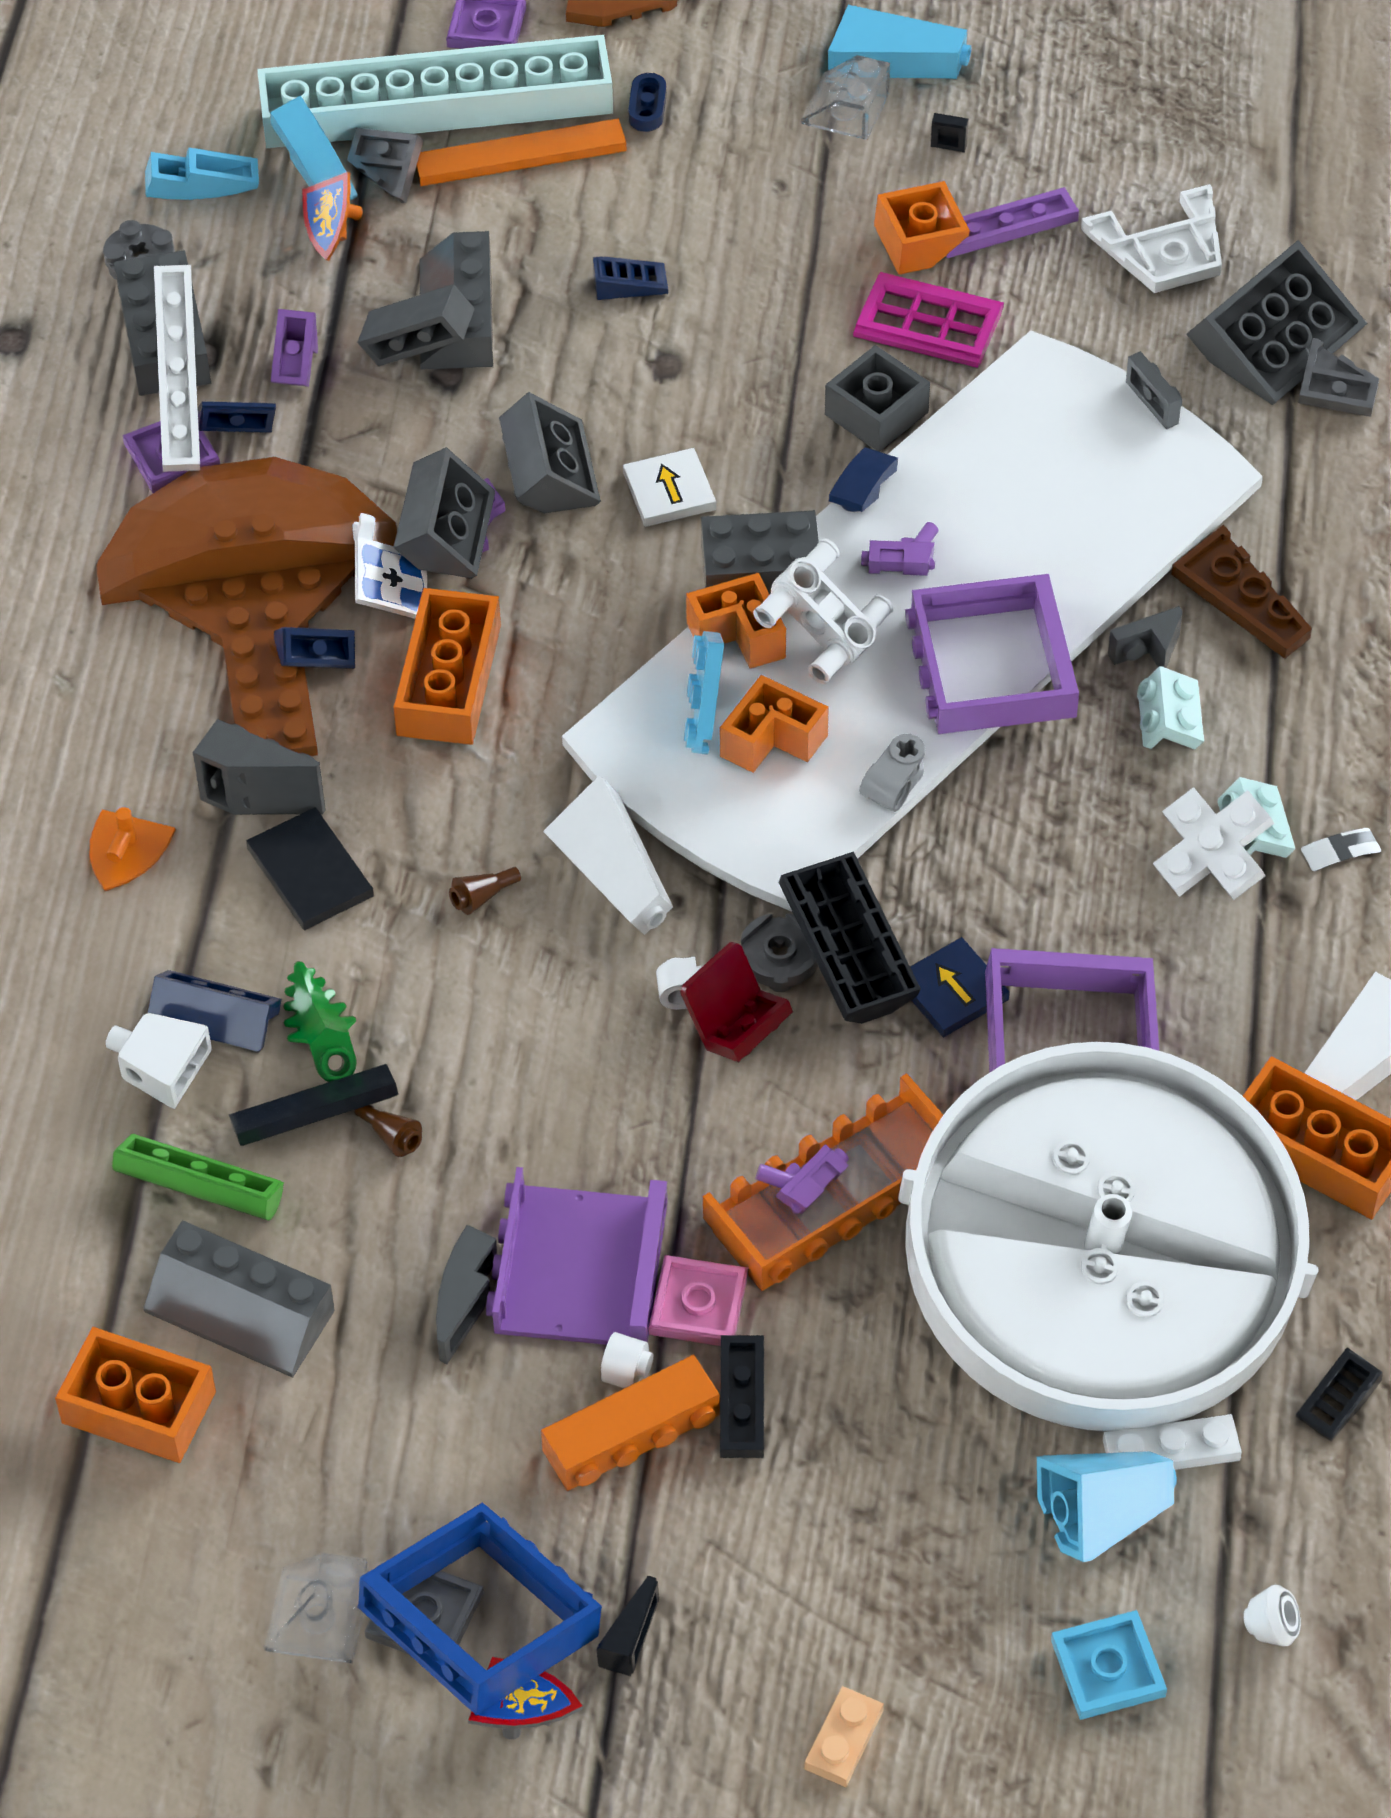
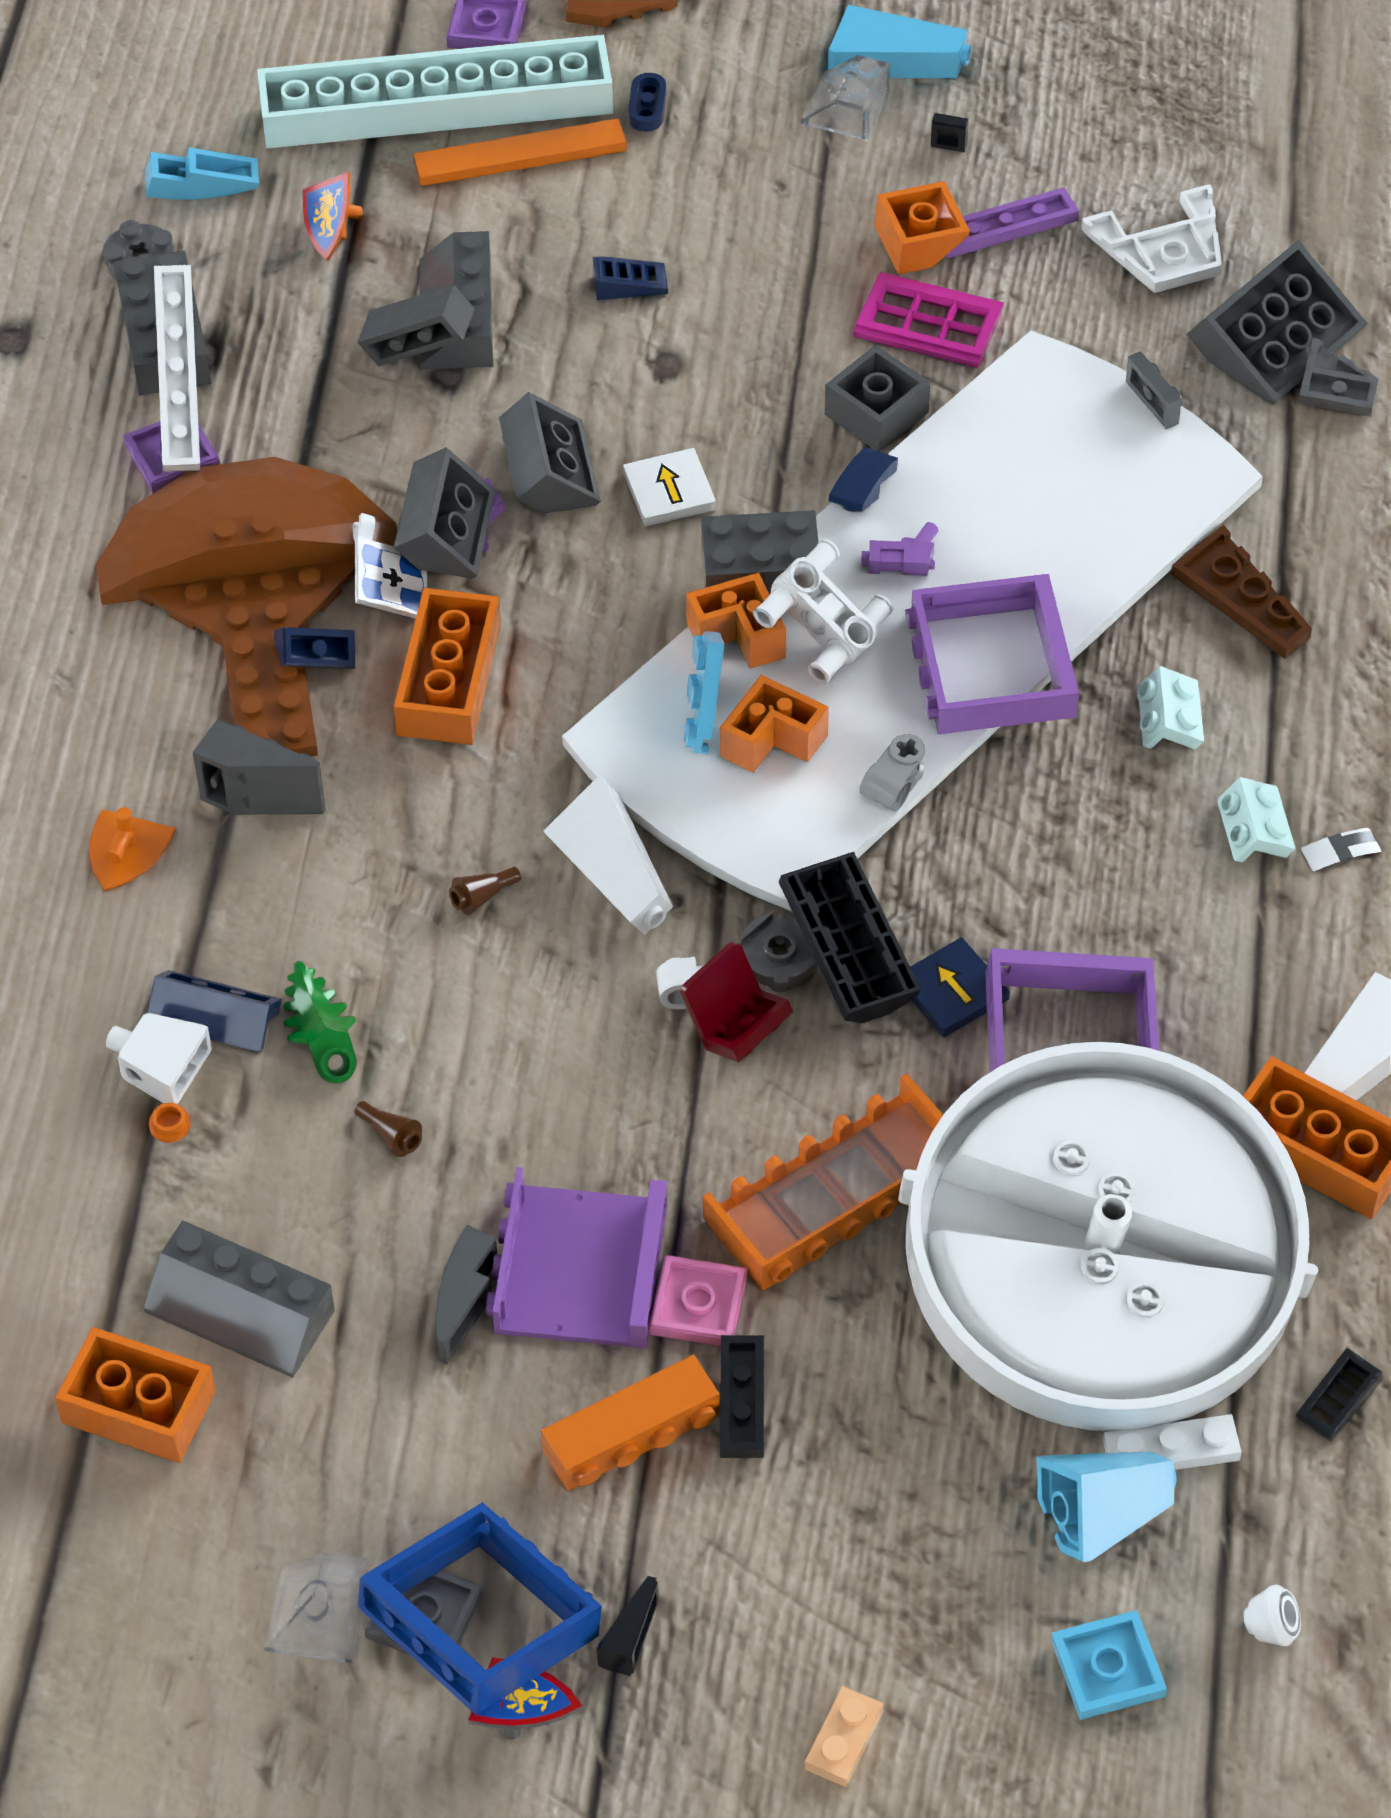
bright green brick [112,1134,284,1221] -> none
dark blue slope [197,401,276,433] -> none
black tile [229,1064,399,1146] -> none
black tile [246,807,374,930] -> none
medium azure slope [270,95,357,201] -> none
medium lavender slope [271,309,318,387] -> none
flat silver wing [347,128,423,203] -> none
white plate [601,1332,654,1388] -> none
medium lavender piece [755,1144,849,1215] -> none
dark grey slope [1108,606,1183,668] -> none
white plate [1153,787,1275,900] -> none
none -> orange plate [149,1103,191,1143]

